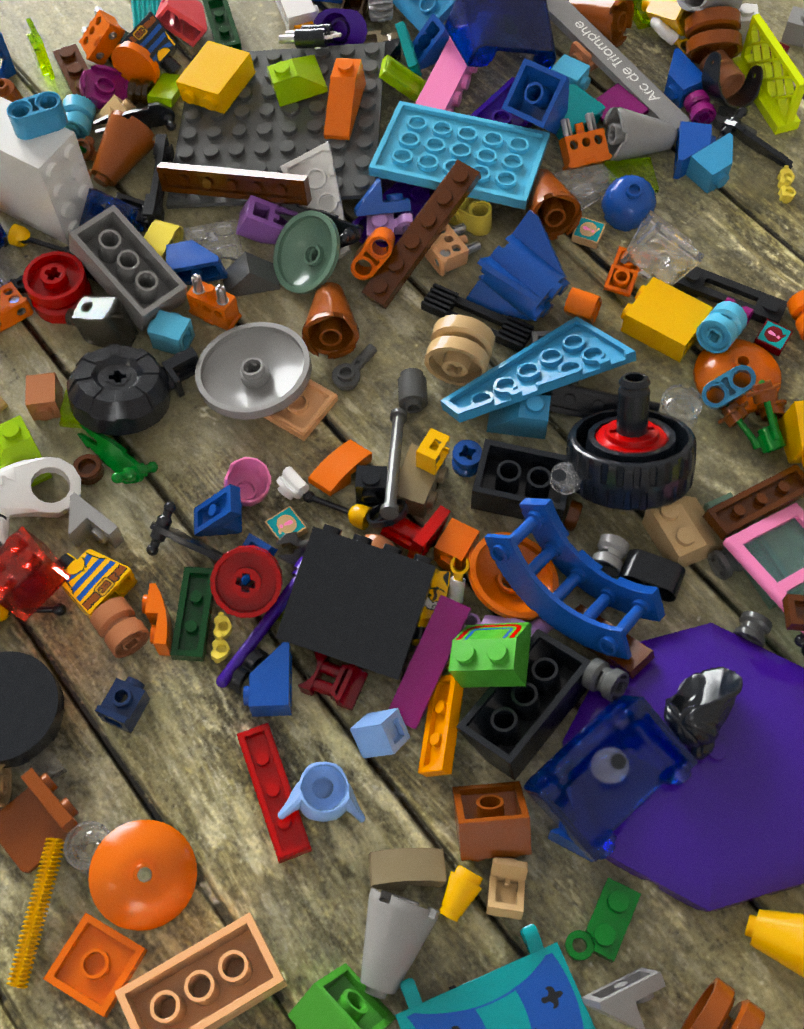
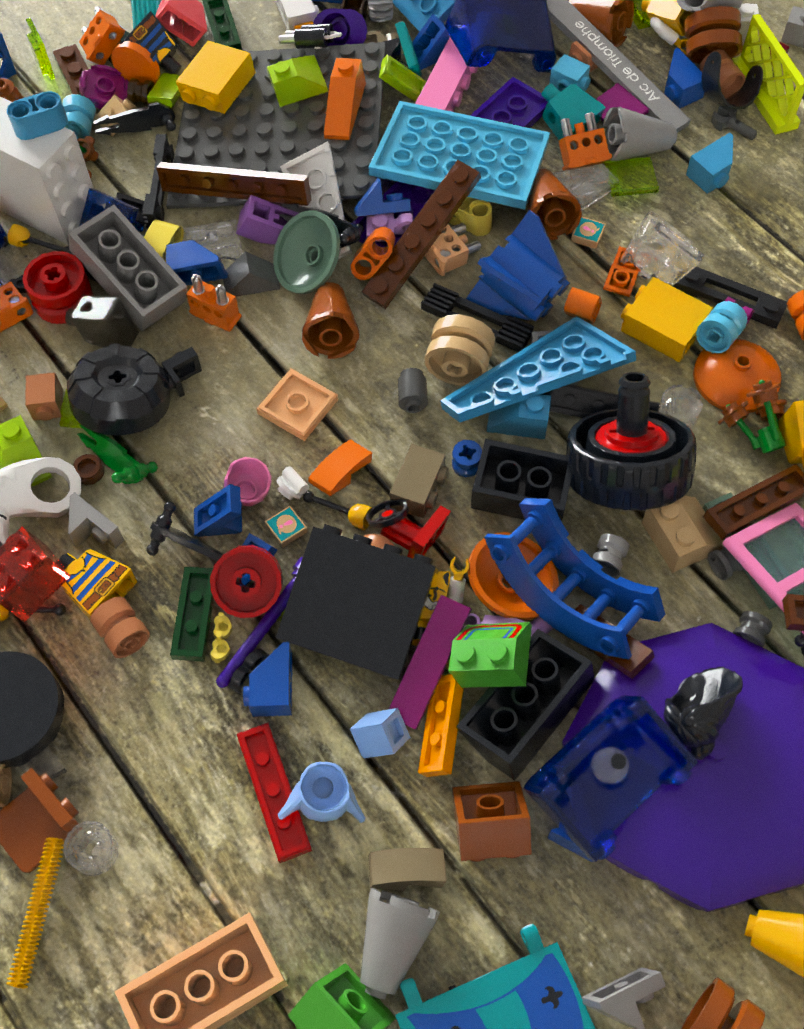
orange tile [43,913,148,1018] -> none
orange dish [88,820,197,931] -> none
dark orange cone [91,110,155,188] -> none
dark blue brick [95,677,150,734] -> none
orange slope [142,583,173,656] -> none
medium azure brick [147,310,195,355] -> none
light grey dish [195,322,312,420] -> none
dark grey bar [276,532,309,564] -> none
dark red piece [298,651,368,711] -> none
dark grey plate [332,344,377,391] -> none
black brick [355,465,387,508] -> none
dark grey bar [380,408,408,520] -> none
yellow piece [416,428,450,475] -> none
orange brick [434,518,480,571] -> none
yellow cone [439,864,483,922] -> none
tan bracket [486,857,528,920] -> none
blue slope [501,58,569,135] -> none
clear tile [550,462,581,495] -> none
reddish brown tile [563,499,583,532] -> none
green hinge [564,878,641,963] -> none
dark grey wheel [582,658,629,703] -> none
blue cylinder [601,175,656,232] -> none
black beam [619,549,686,602] -> none
blue slope [673,121,716,179] -> none
magenta wheel [683,90,717,124] -> none
dark azure beam [702,365,756,410] -> none
black piece [716,106,793,169] -> none
dark red tile [754,319,793,356] -> none
light yellow piece [777,165,797,204] -> none

